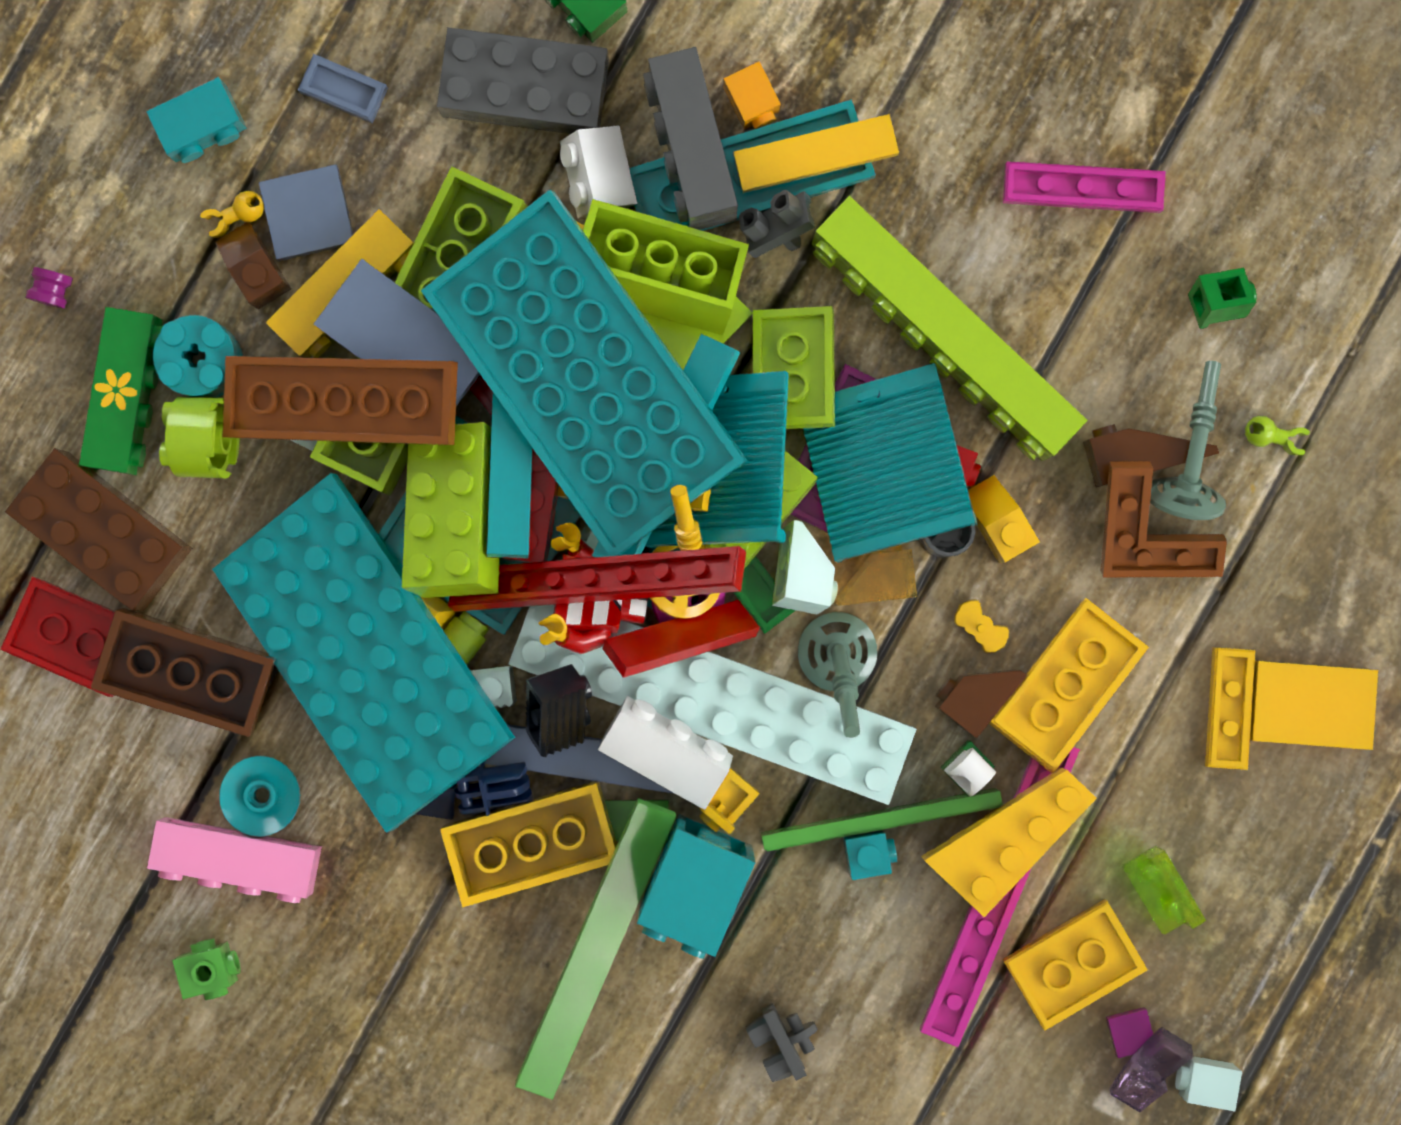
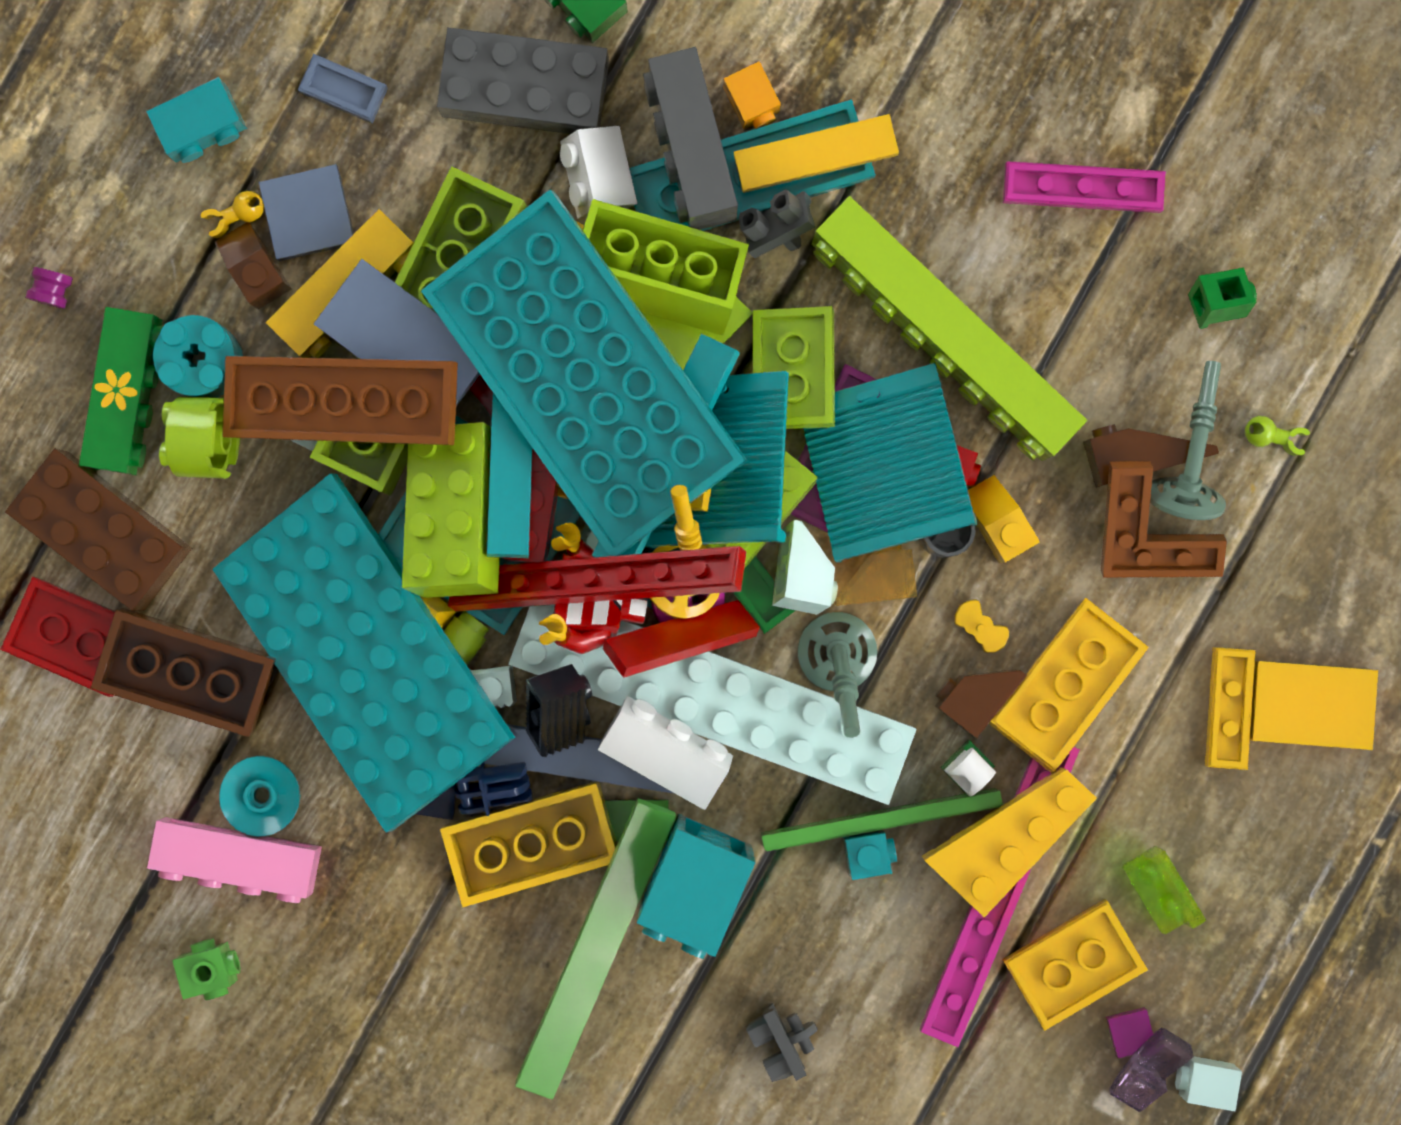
yellow bracket [699,767,760,834] -> none

